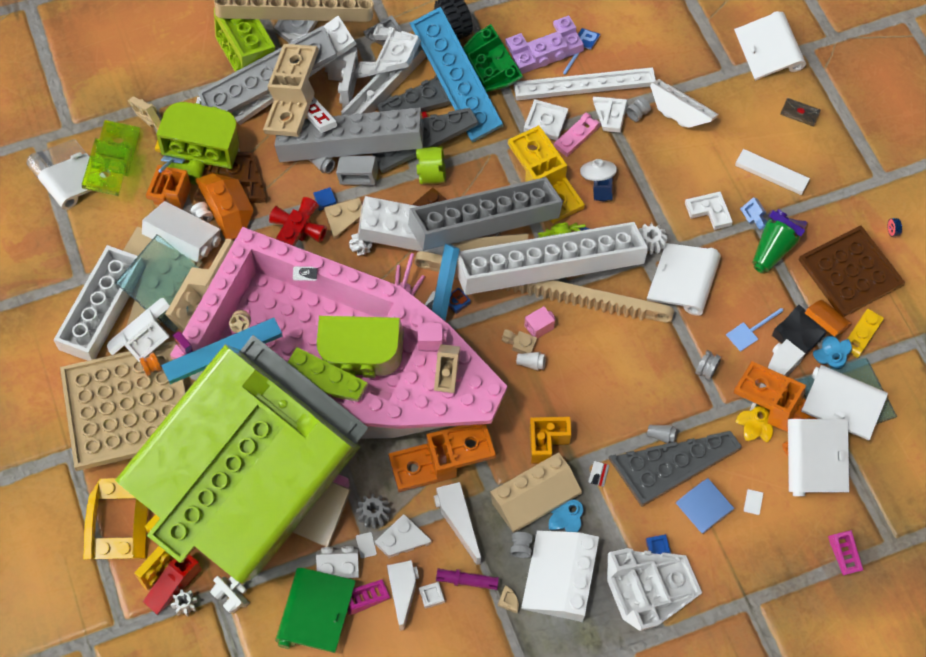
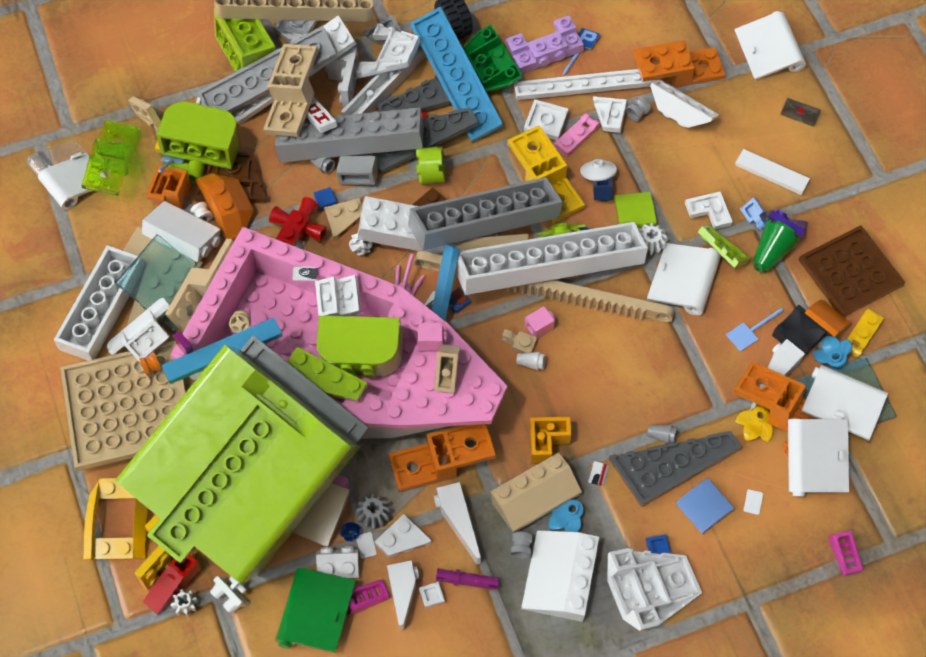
tan tile [498,586,519,613] -> none
light grey wheel [695,350,721,381] -> none
clear blue tile [887,218,902,237] -> none
none -> white slope [315,275,362,316]
none -> clear blue plate [340,522,360,541]
none -> lime slope [614,192,657,227]
none -> orange bracket [633,40,725,88]
none -> lime wing [698,225,751,268]

